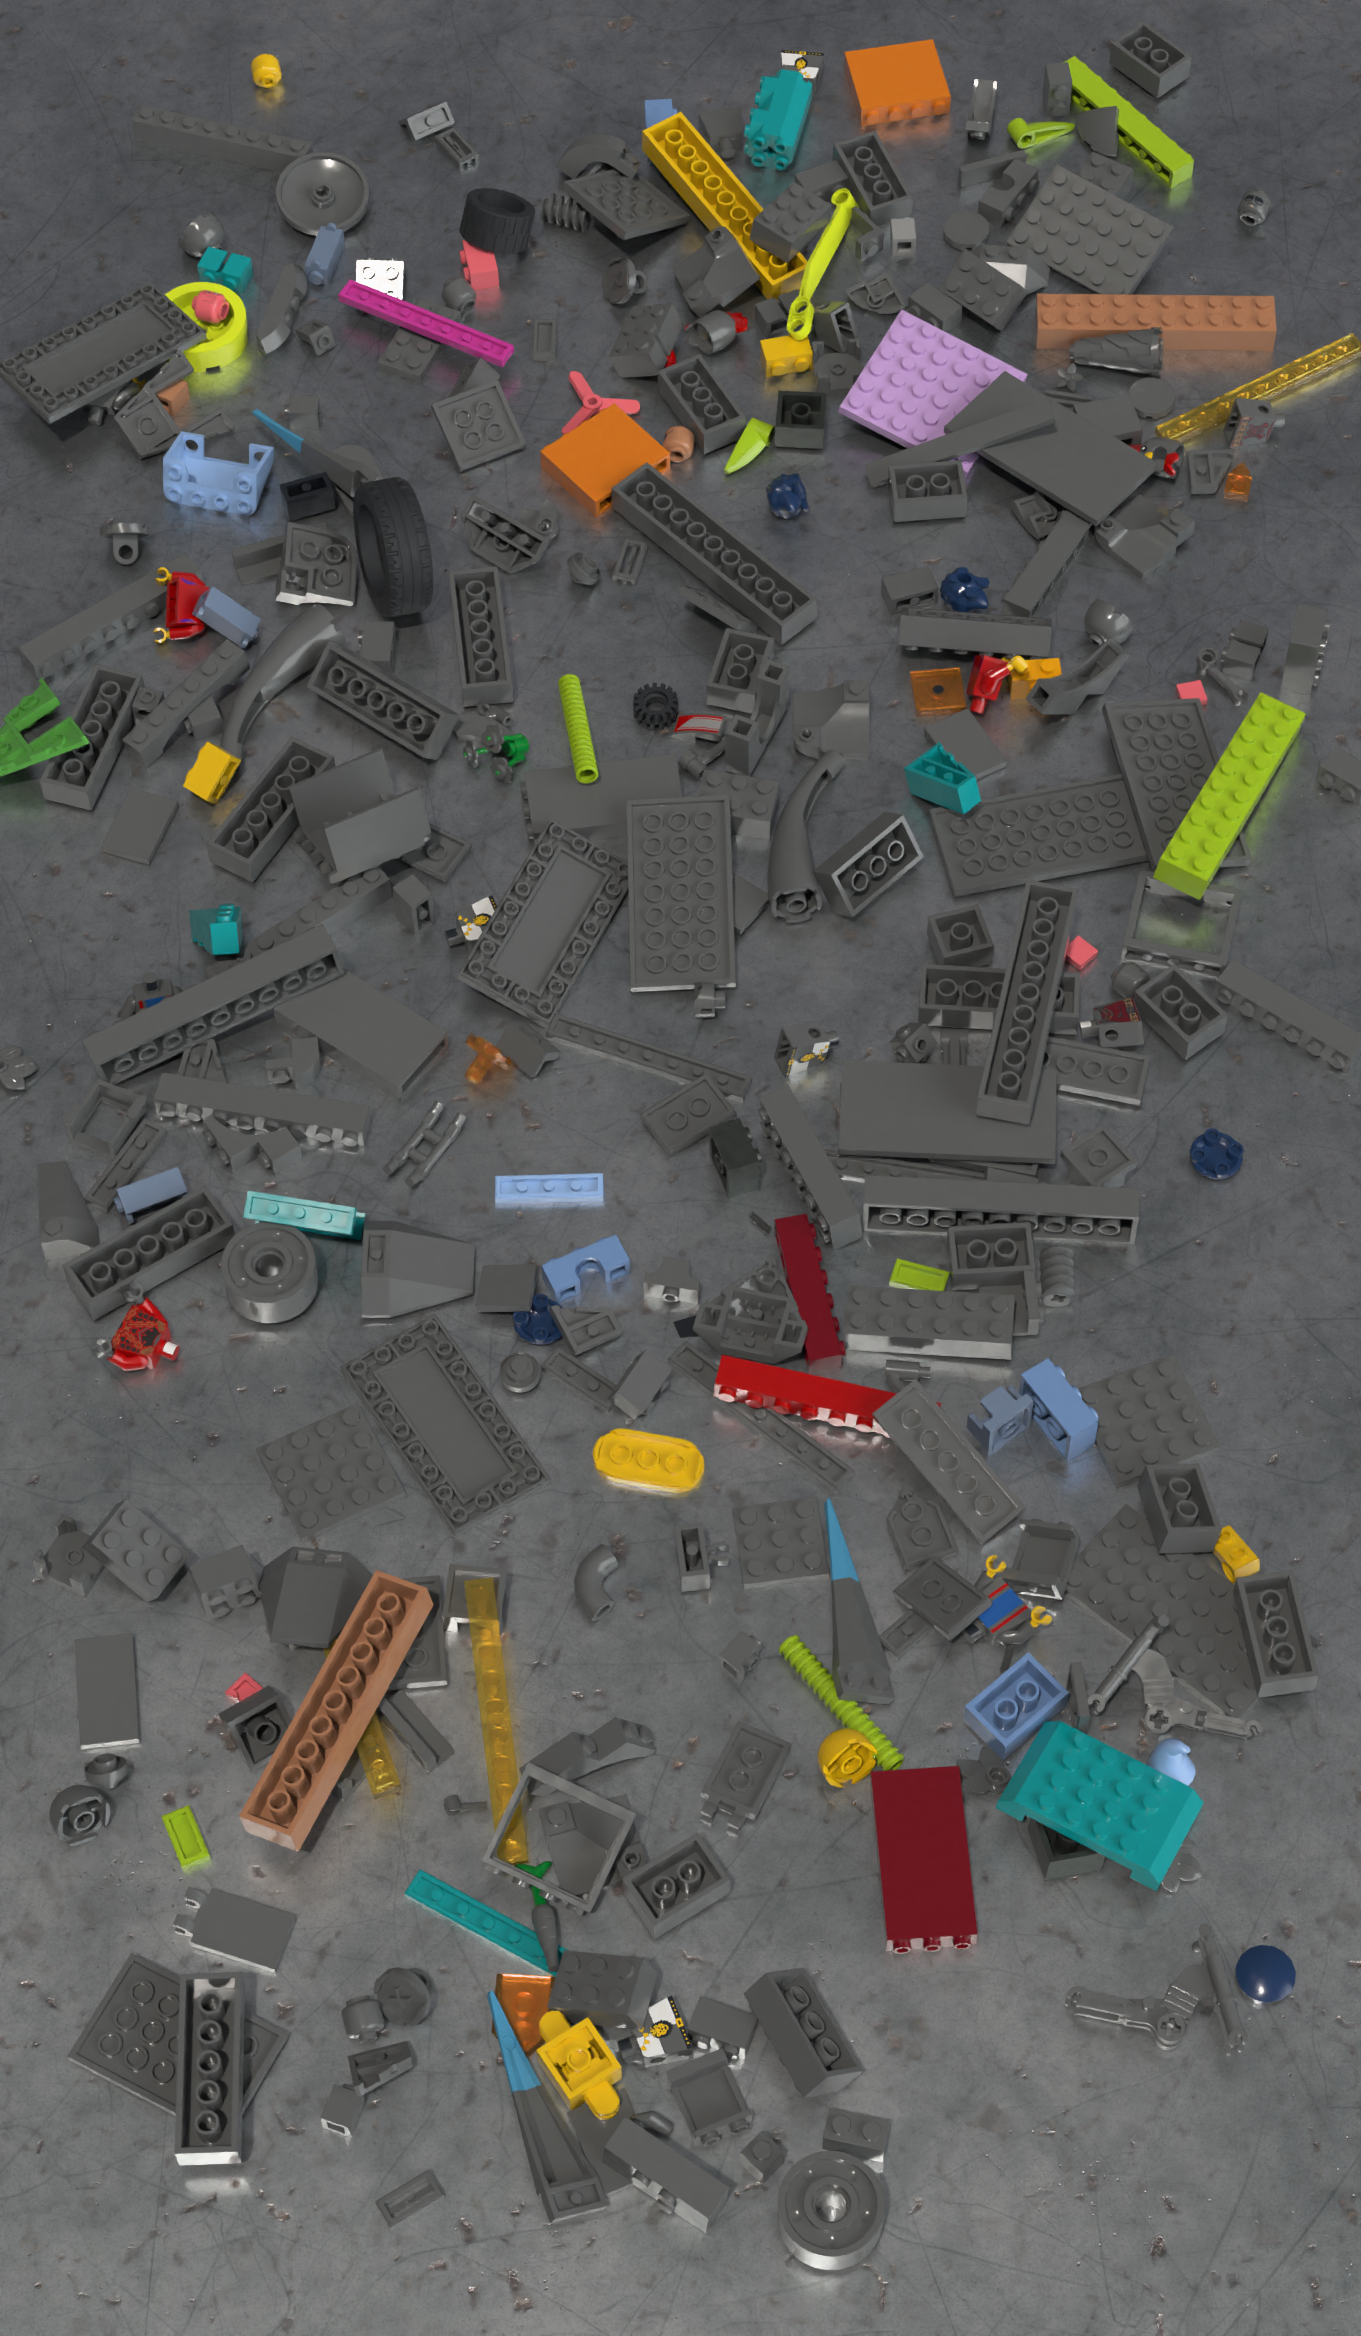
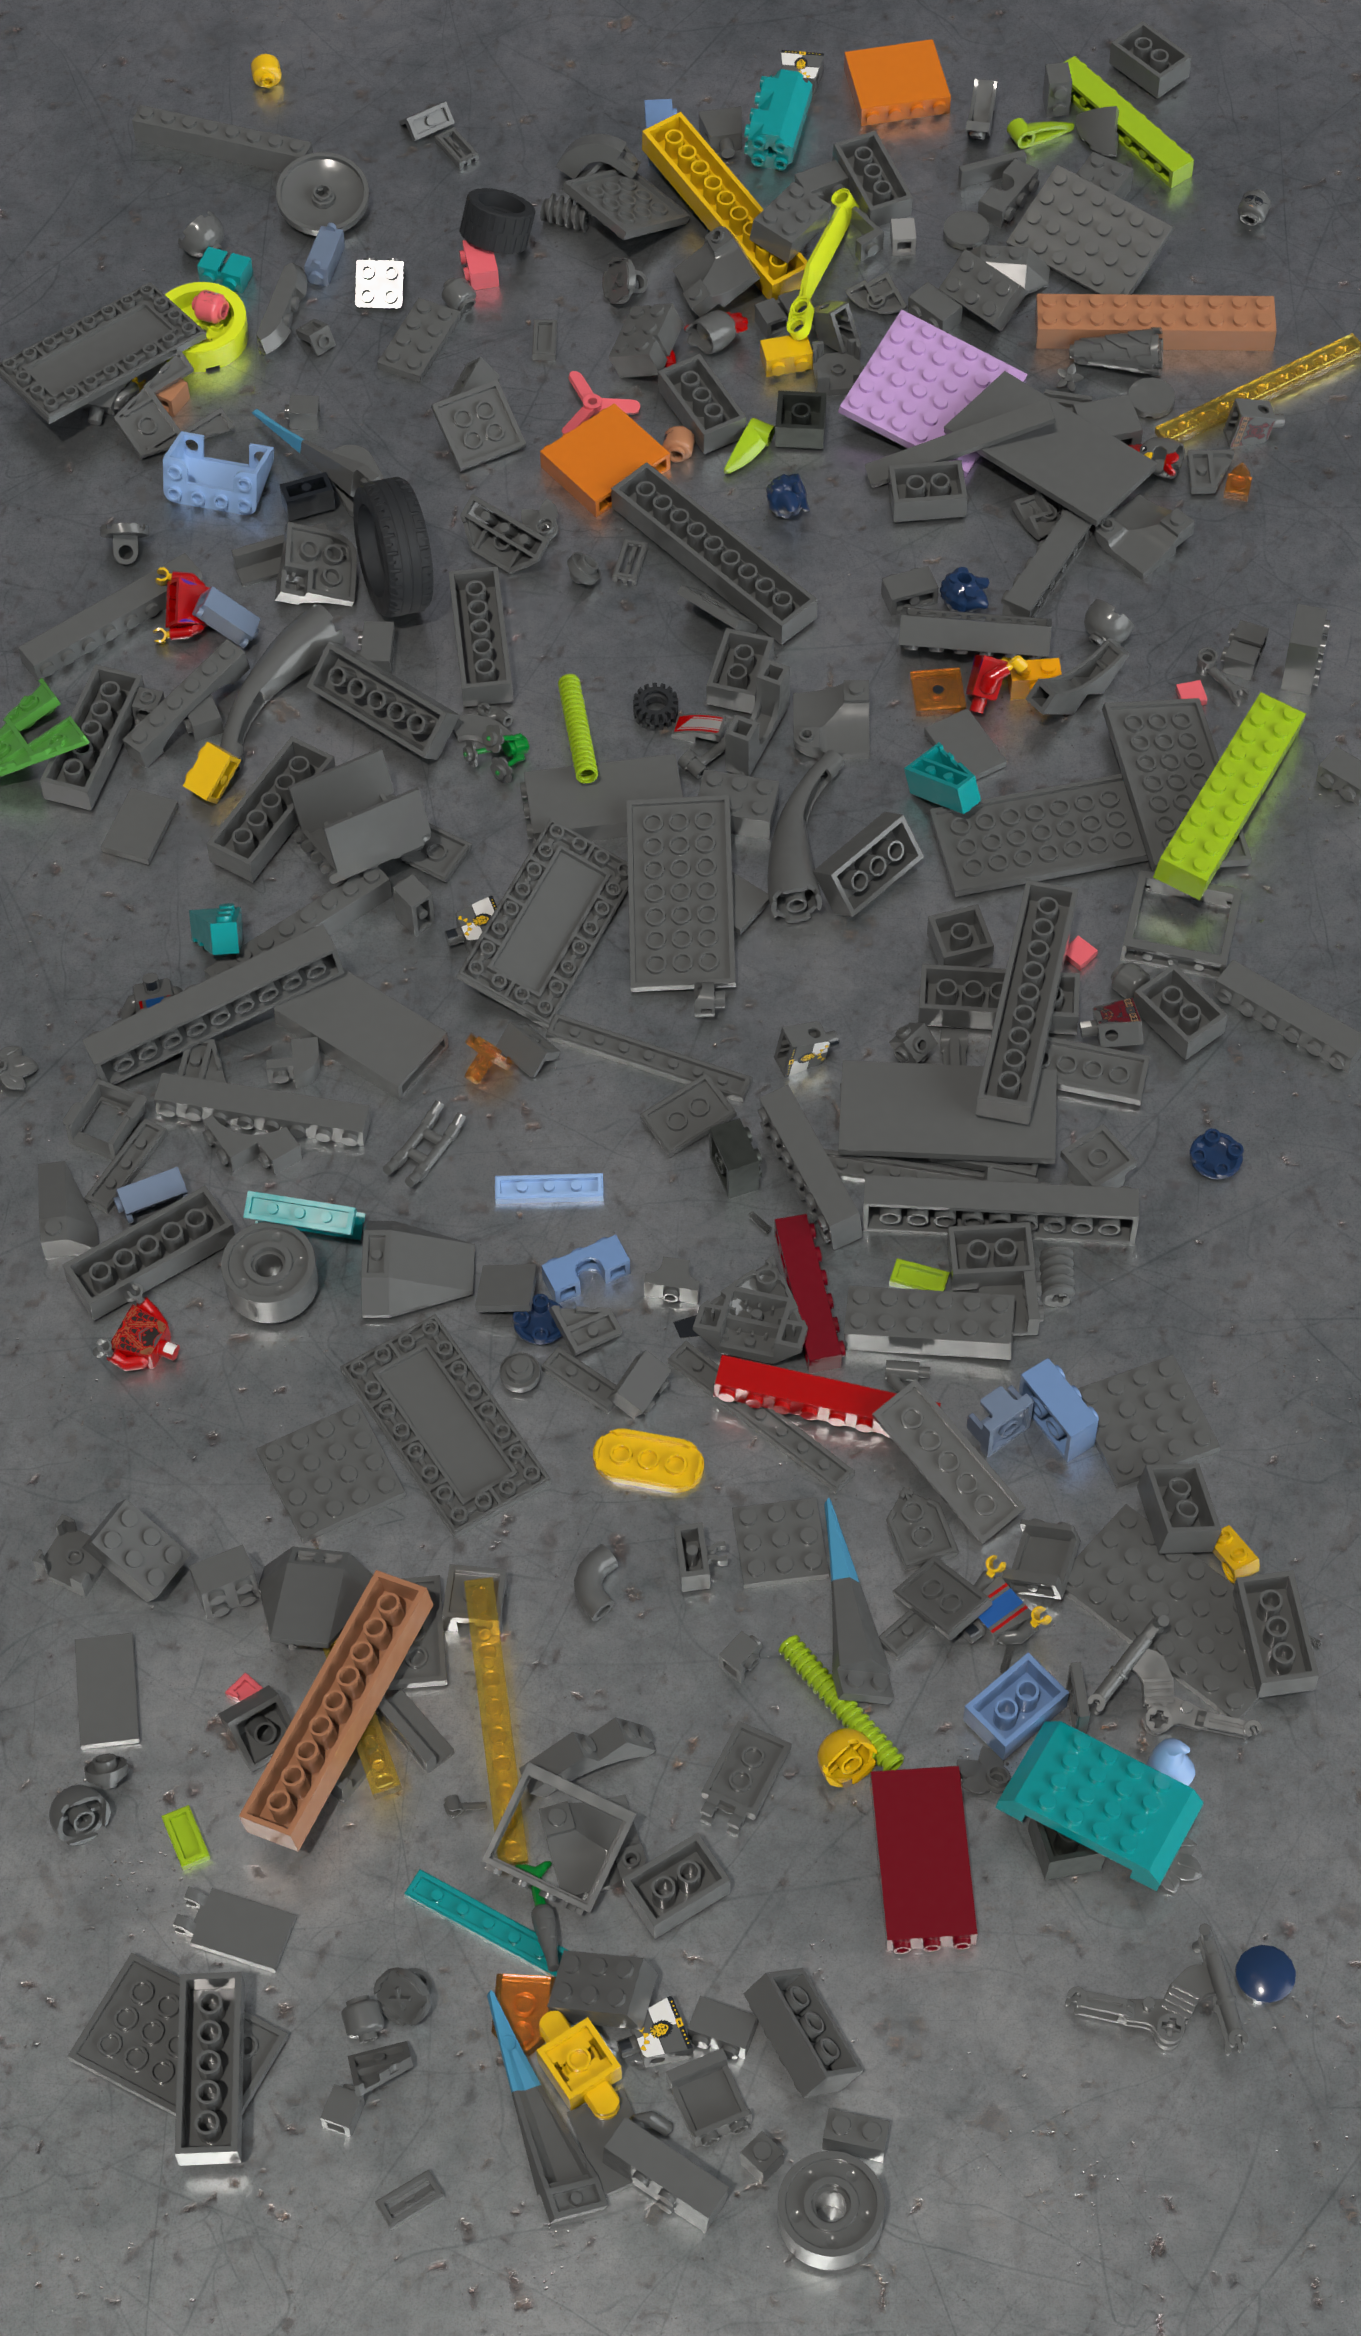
dark pink plate [338,279,514,368] -> none

